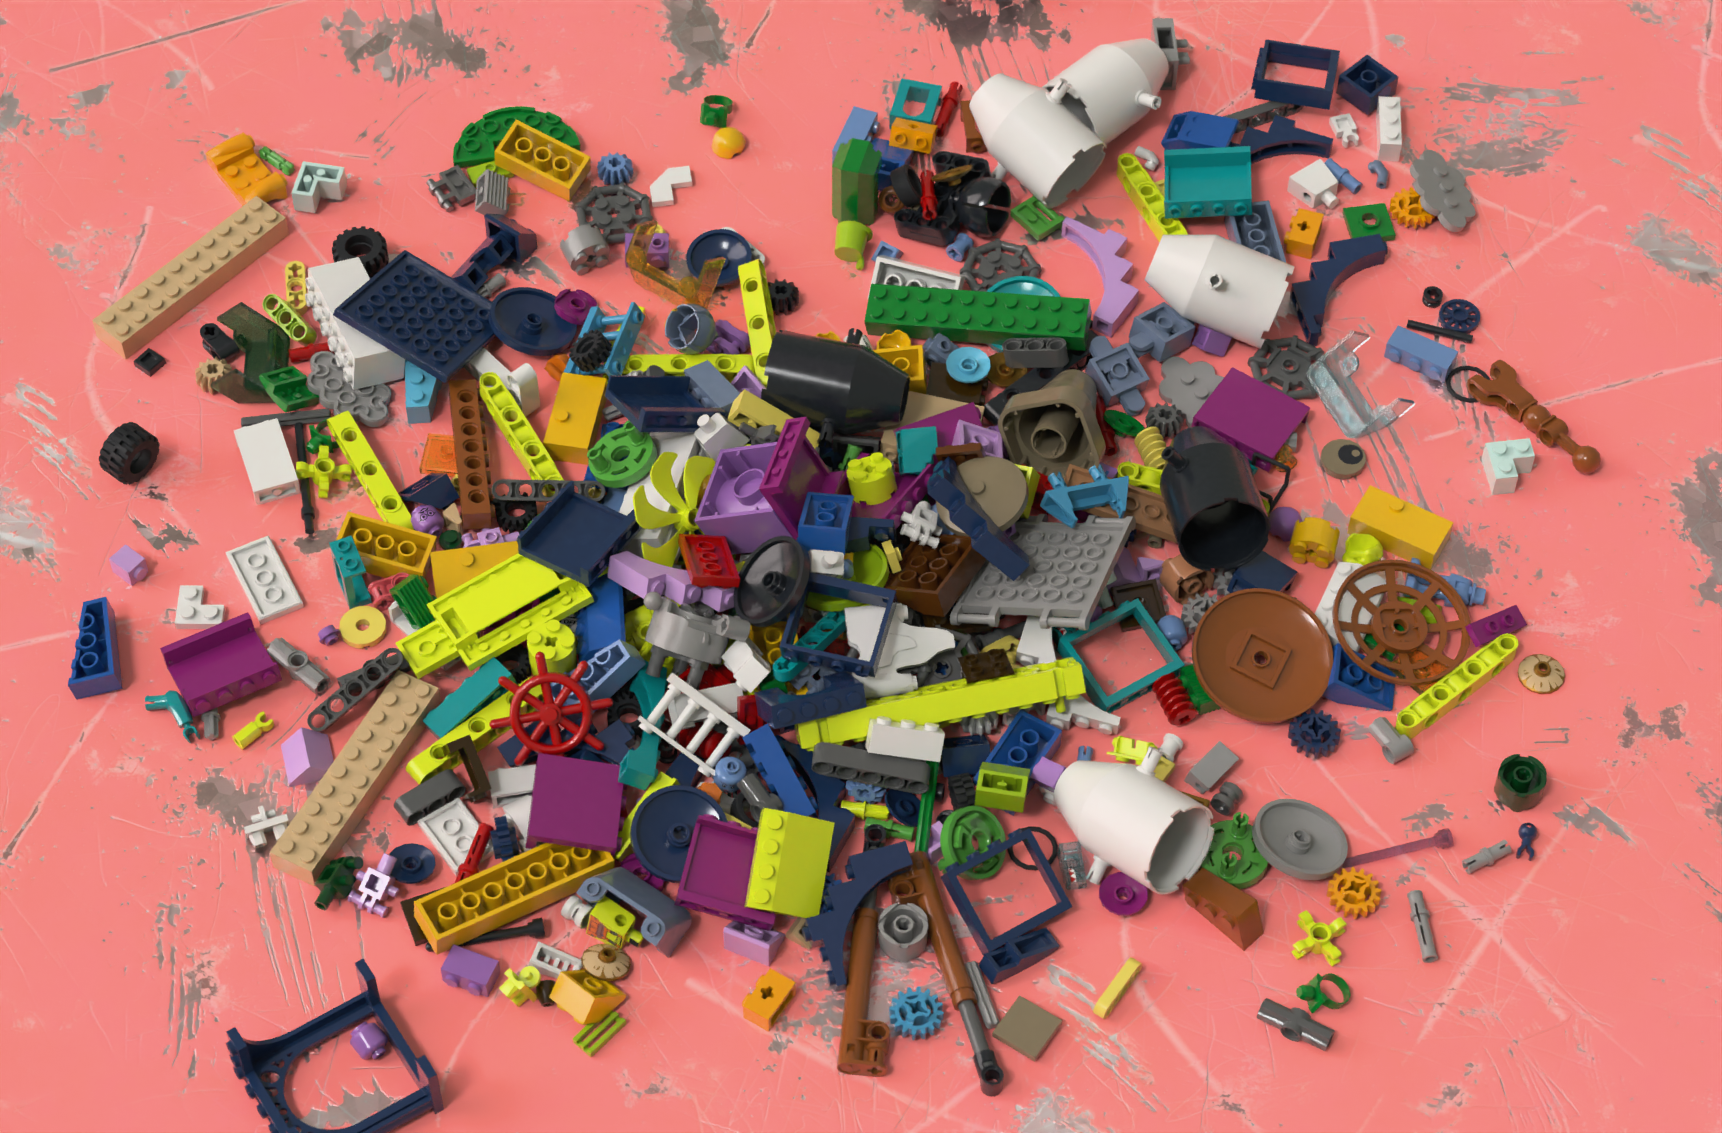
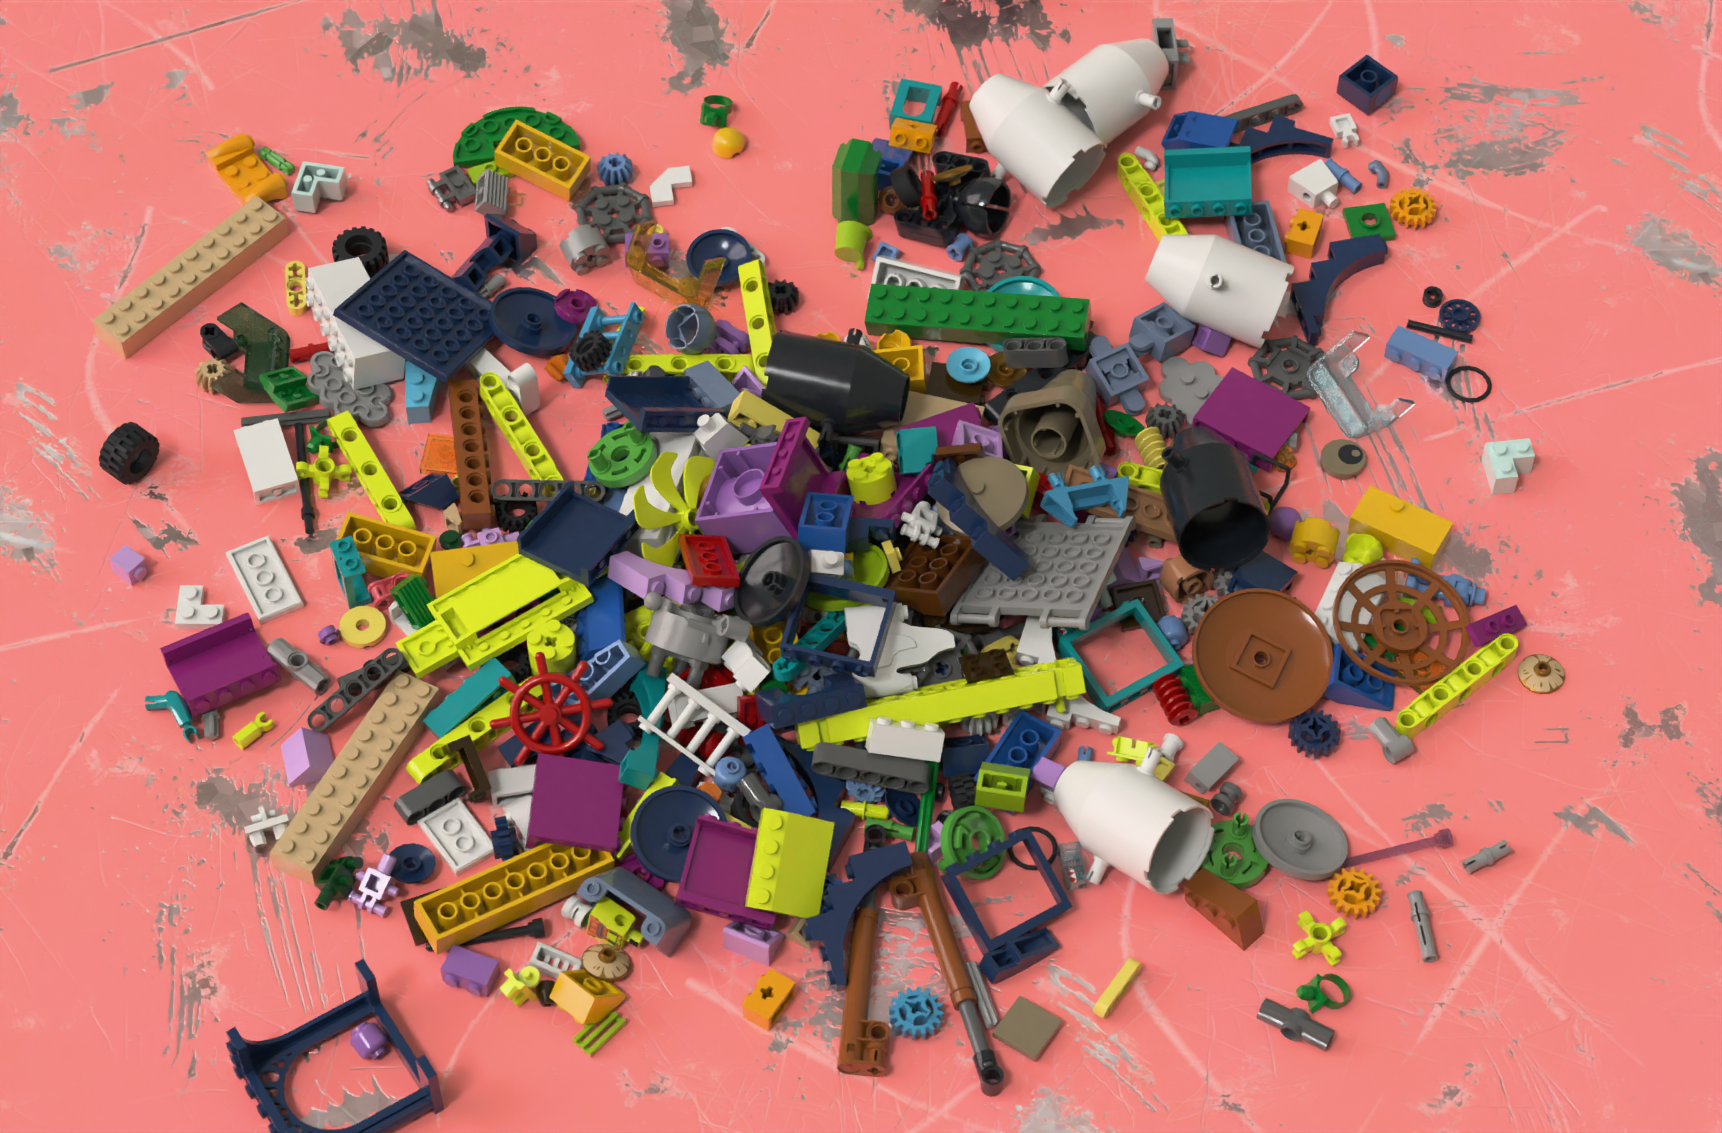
blue wedge [68,597,123,700] -> none
black tile [133,348,166,377] -> none
lime beam [262,294,317,346] -> none
medium lavender head [411,505,445,537] -> none
red pin [451,823,494,885] -> none
yellow brick [543,372,607,465] -> none
black bush [658,733,678,764] -> none
medium blue brick [832,106,880,165] -> none
light grey brick [878,903,928,963] -> none
sand blue brick [923,333,959,366] -> none
bright green plate [1010,196,1065,241] -> none
lavender arch [1061,217,1139,338] -> none
magenta dish [1099,872,1148,916] -> none
dark blue window [1251,39,1340,110] -> none
white brick [1376,96,1402,162] -> none
light grey plate [1409,149,1476,232] -> none
dark orange piece [1466,360,1601,474] -> none
dark green brick [1494,754,1547,812] -> none
dark blue arm [1516,823,1538,861] -> none

